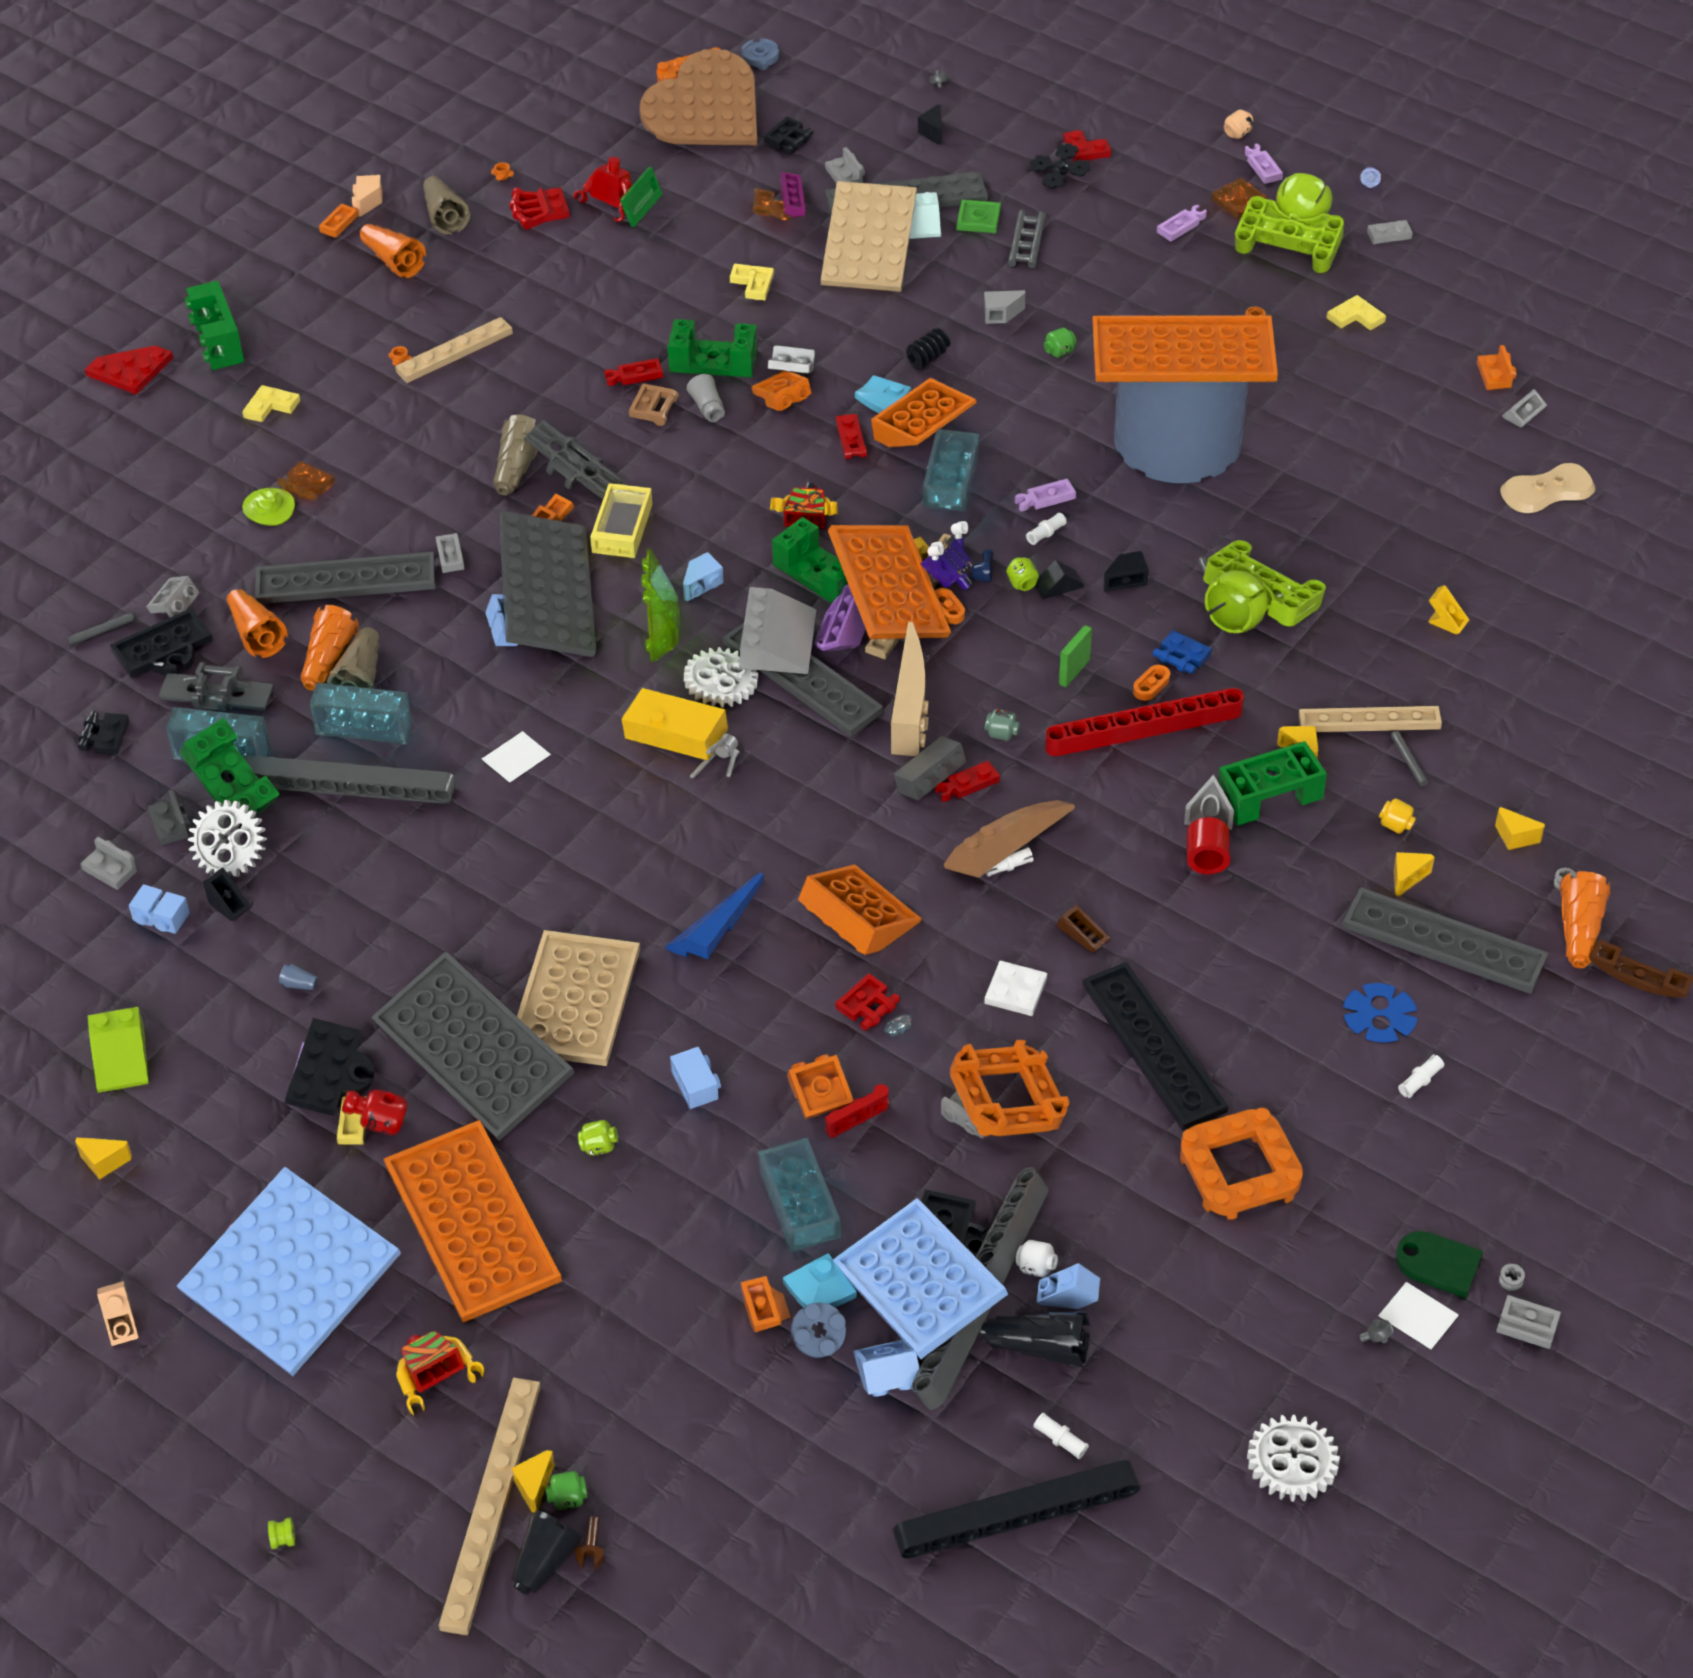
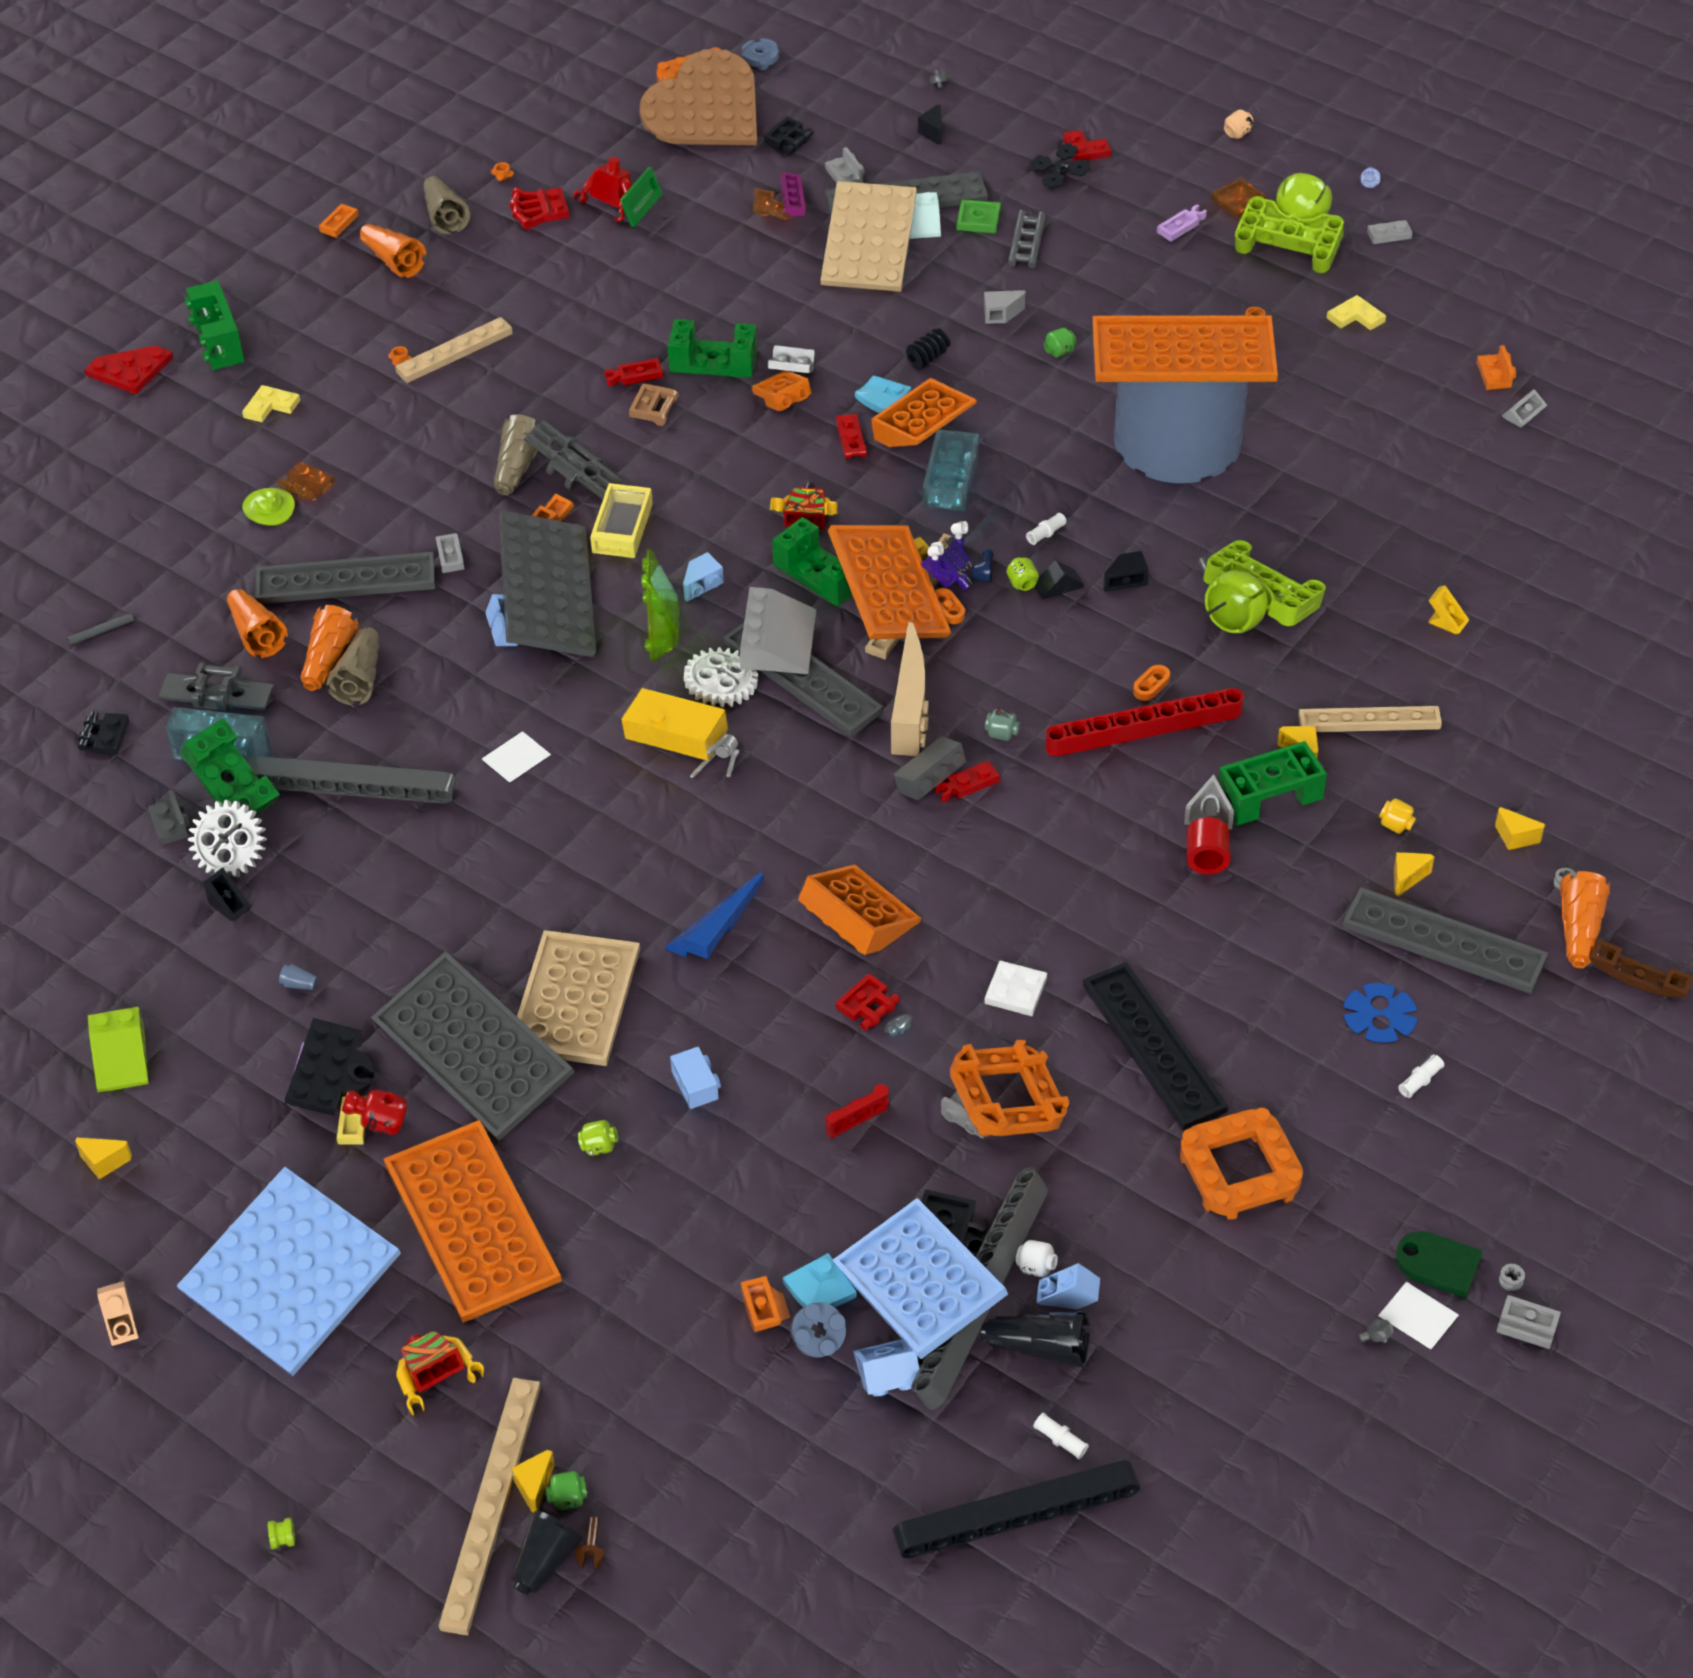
light grey bracket [80,837,137,890] -> none
black plate [110,608,213,678] -> none
light blue piece [129,884,190,934] -> none
light grey bracket [146,576,199,617] -> none
clear light blue brick [309,683,413,744] -> none
light nougat slope [352,175,383,217] -> none
light grey plant [687,374,725,422] -> none
light yellow plate [730,264,774,300] -> none
clear light blue brick [758,1137,841,1252] -> none
orange plate [787,1054,853,1120] -> none
medium lavender wedge [813,584,866,651] -> none
medium nougat wedge [944,800,1075,878] -> none
white pin [986,847,1033,877] -> none
lavender plate [1015,478,1076,511] -> none
reddish brown slope [1056,904,1111,953] -> none
bright green tile [1059,625,1092,687] -> none
blue plate [1152,630,1212,674] -> none
lavender plate [1245,143,1283,184] -> none
white gear [1247,1415,1340,1502] -> none
dark grey bar [1391,731,1428,787] -> none
tan plate [1500,463,1595,513] -> none

